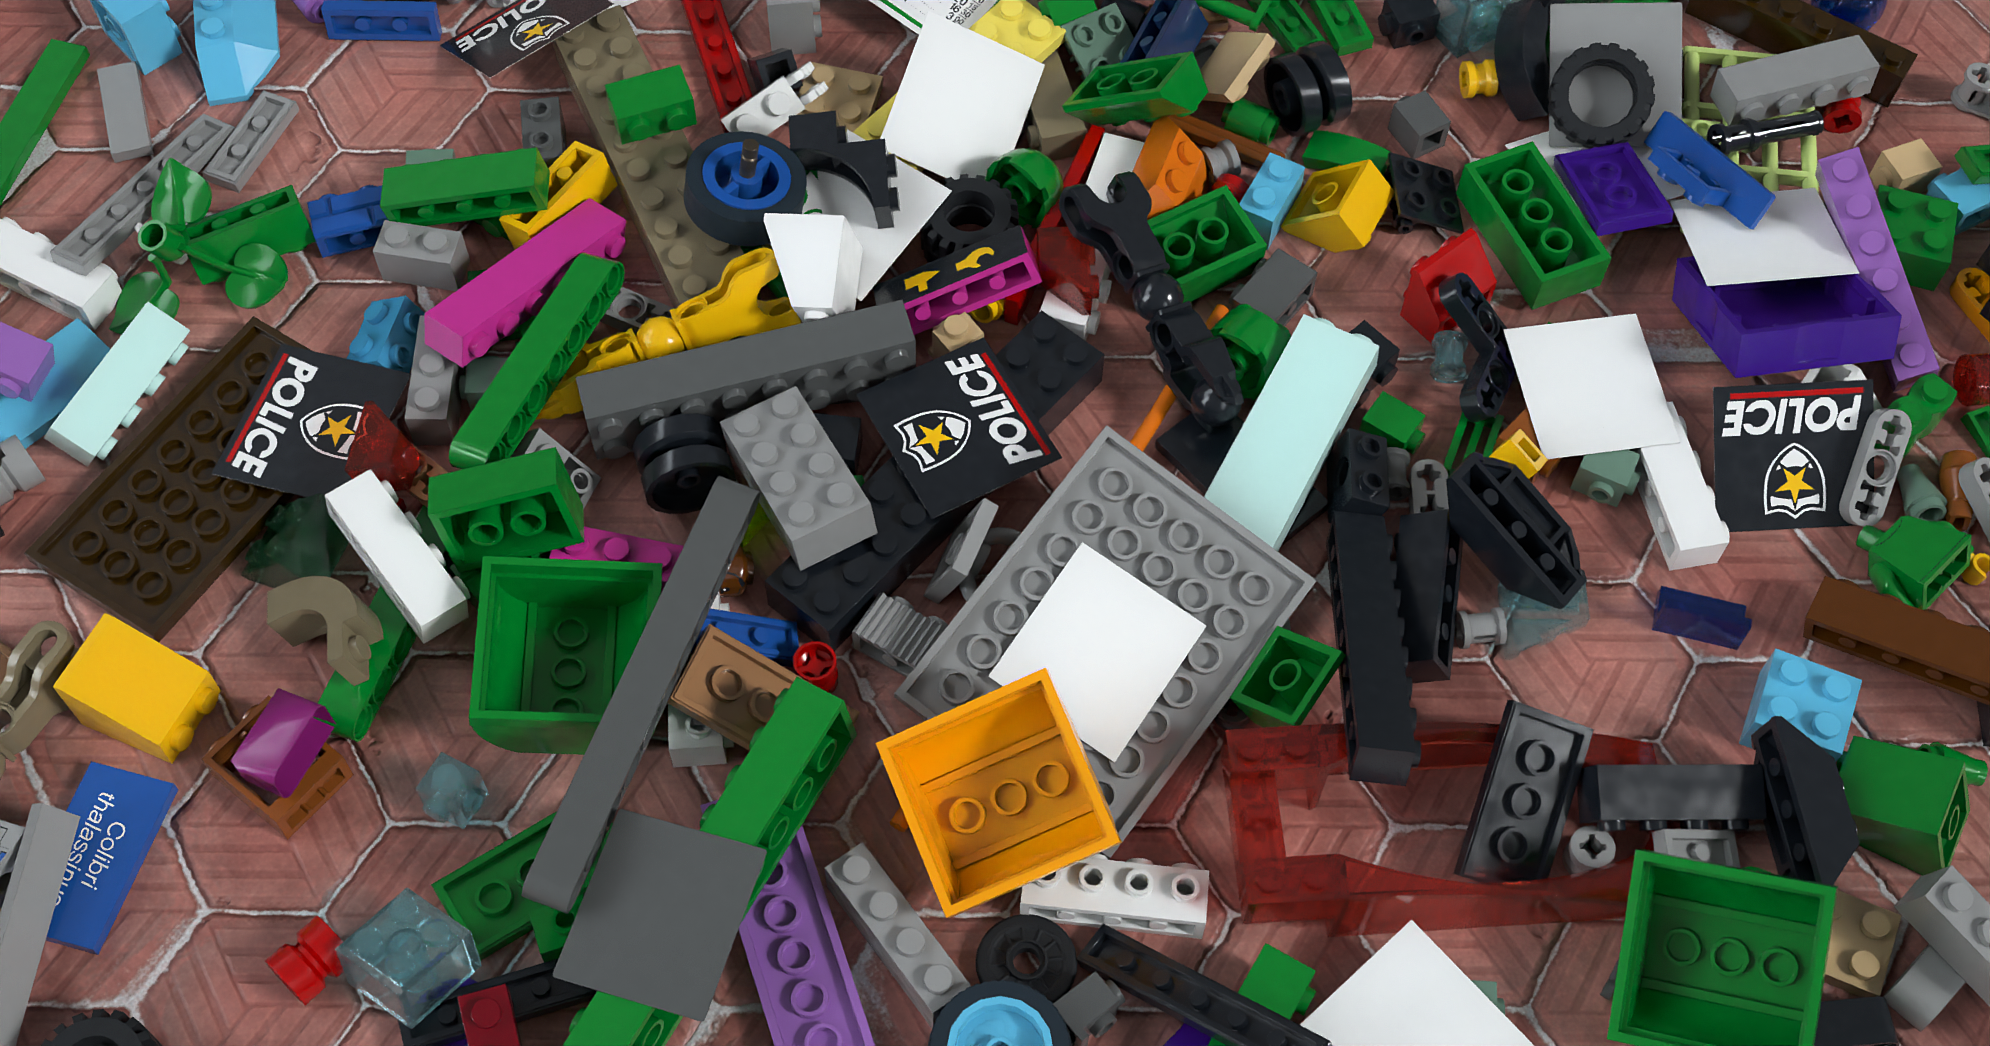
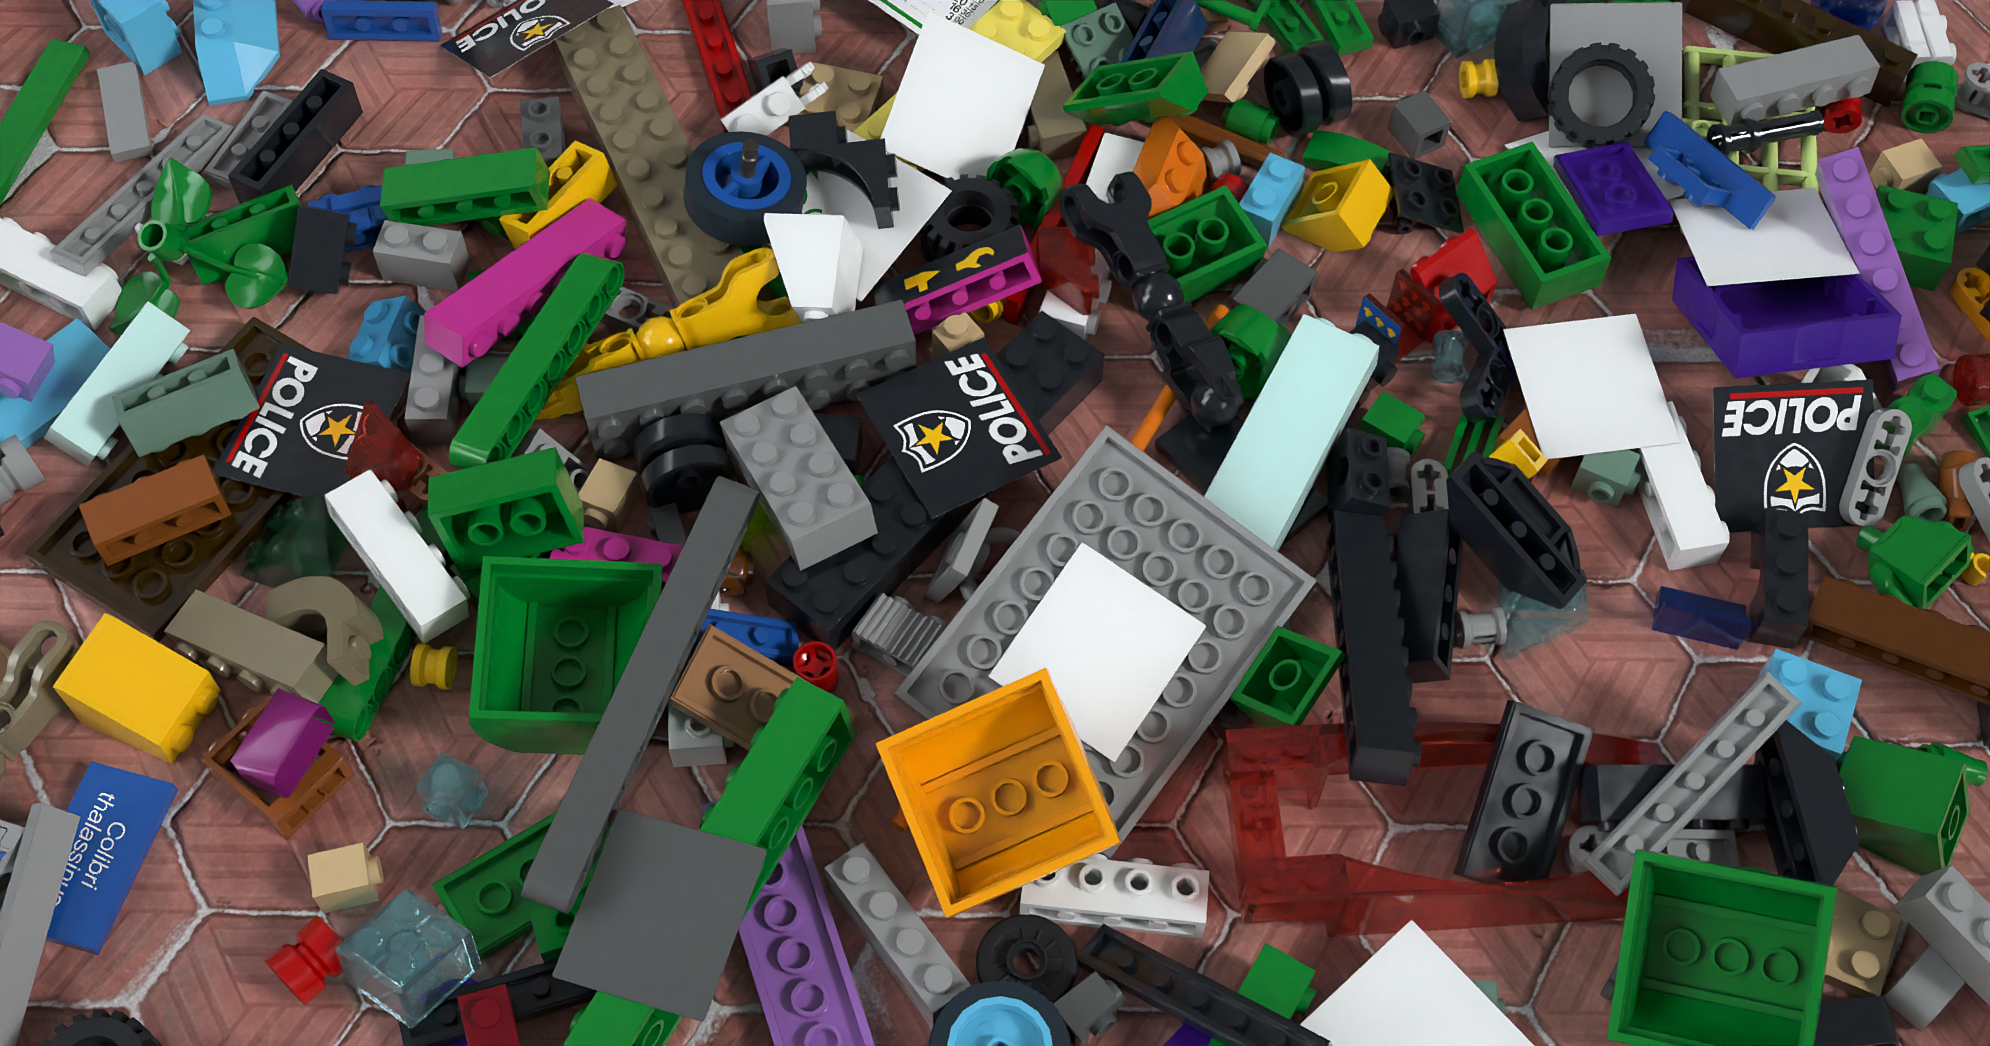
green brick [604,64,697,145] -> none
none -> dark orange brick [79,454,232,566]
none -> sand green brick [112,349,260,457]
none -> dark tan brick [164,589,339,703]
none -> black brick [228,69,363,204]
none -> black brick [288,205,357,294]
none -> tan brick [307,842,384,914]
none -> yellow wheel [410,643,458,690]
none -> tan brick [578,458,642,533]
none -> dark grey piece [647,502,687,546]
none -> clear red piece [1355,269,1439,363]
none -> light grey tile [1582,671,1802,896]
none -> black arch [1749,508,1808,649]
none -> white brick [1882,0,1956,82]
none -> green wheel [1901,61,1958,134]

